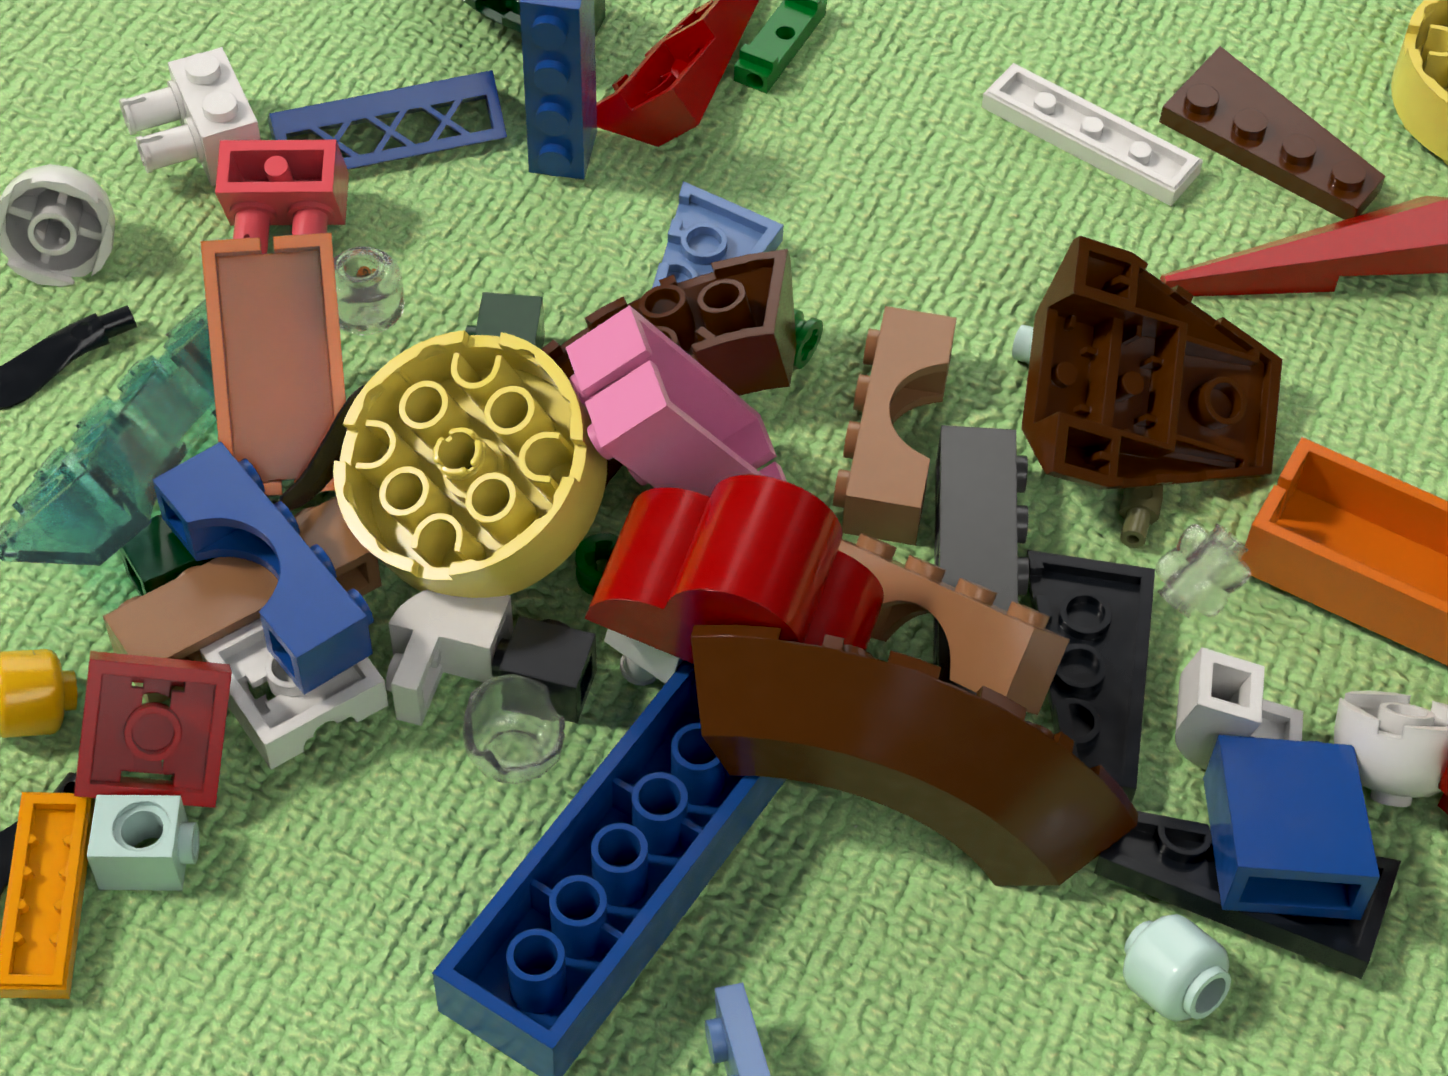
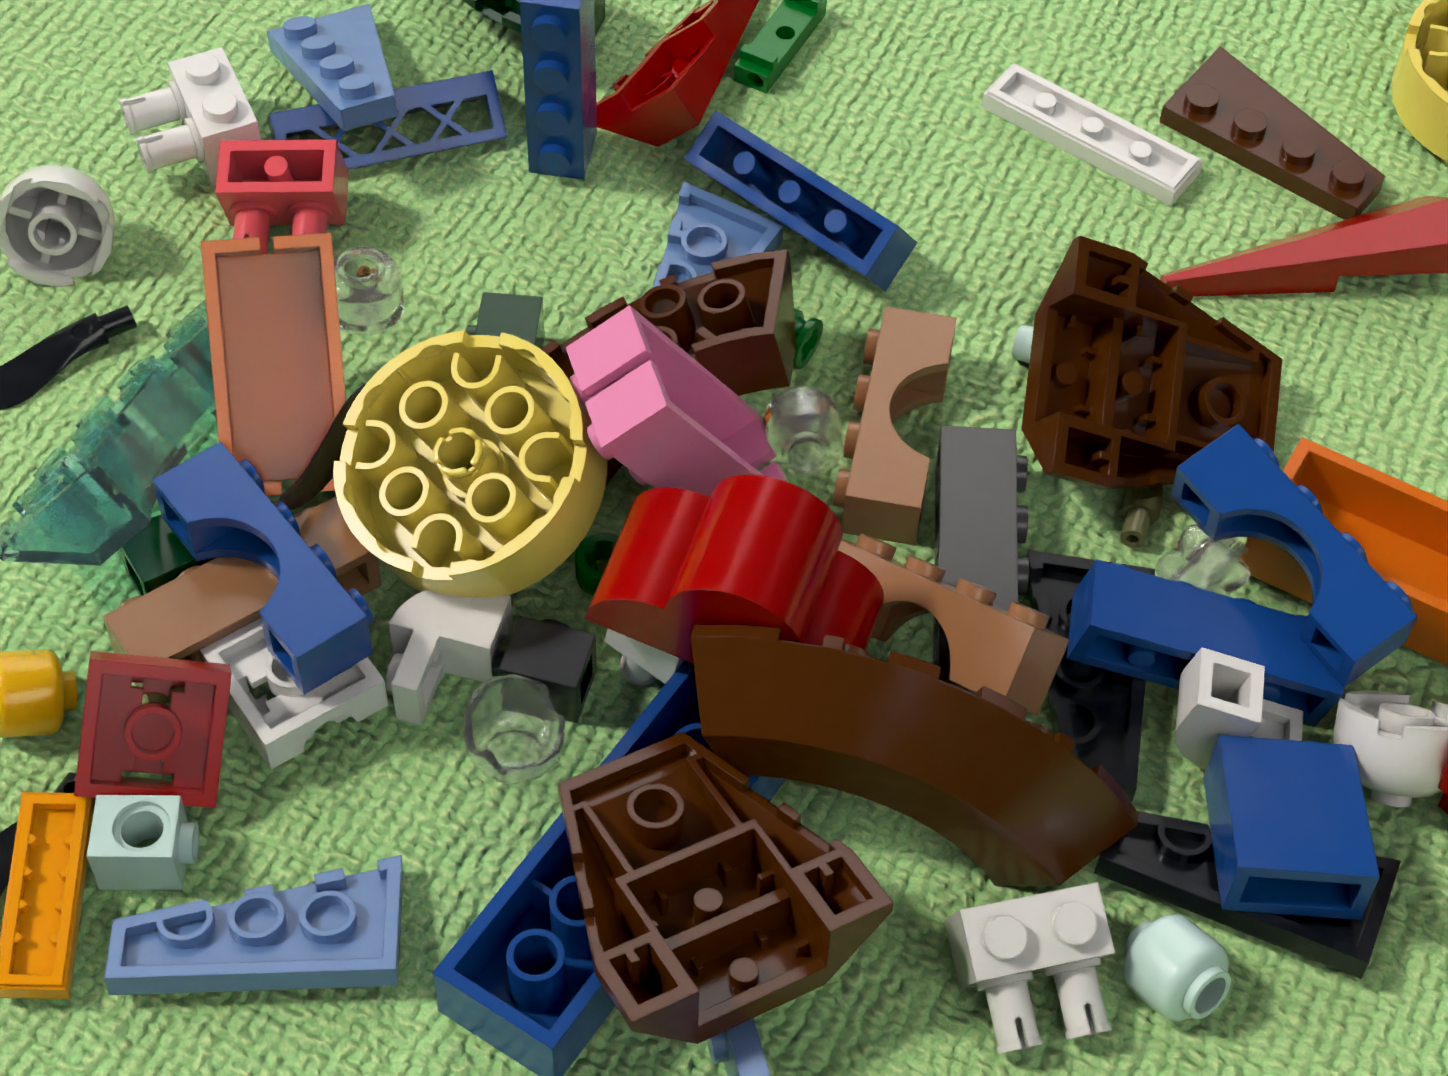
none -> medium blue wing [104,855,404,995]
none -> medium blue wing [267,4,398,131]
none -> reddish brown wedge [558,732,893,1044]
none -> blue brick [684,110,918,292]
none -> clear head [762,386,845,478]
none -> white brick [944,882,1115,1054]
none -> blue brick [1067,559,1343,727]
none -> blue arch [1171,424,1417,687]

